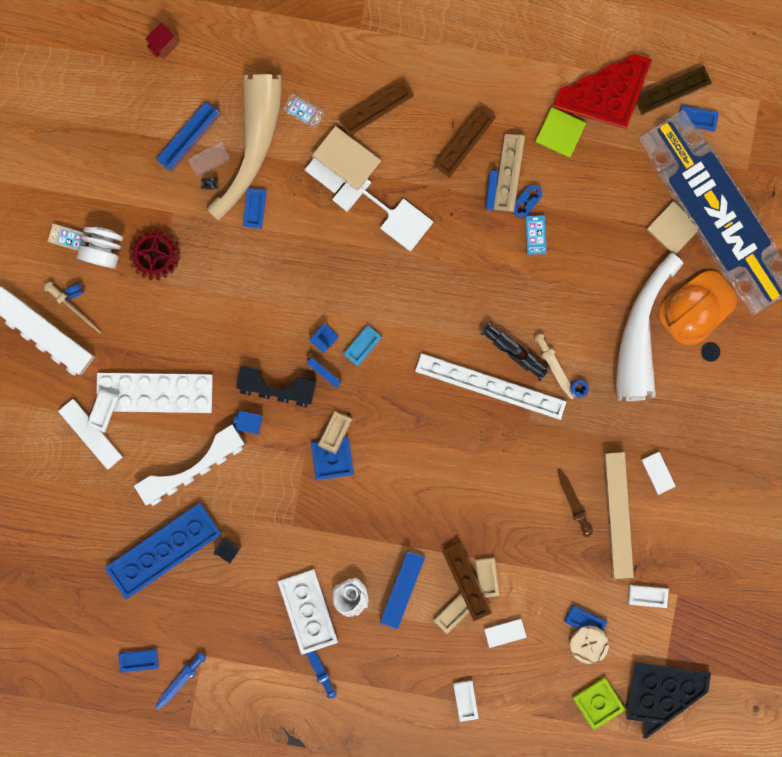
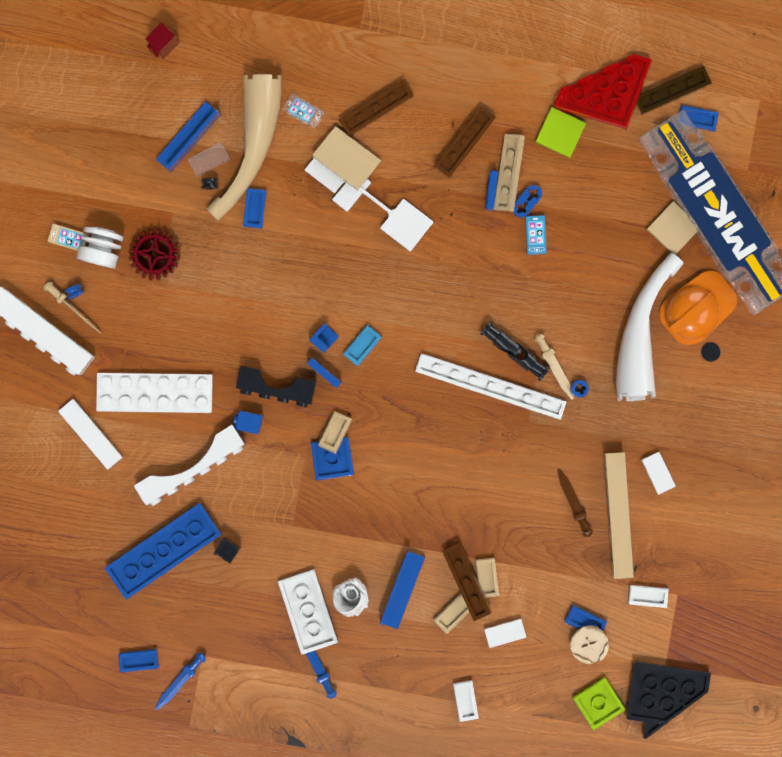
white tile [87,389,119,433] -> none

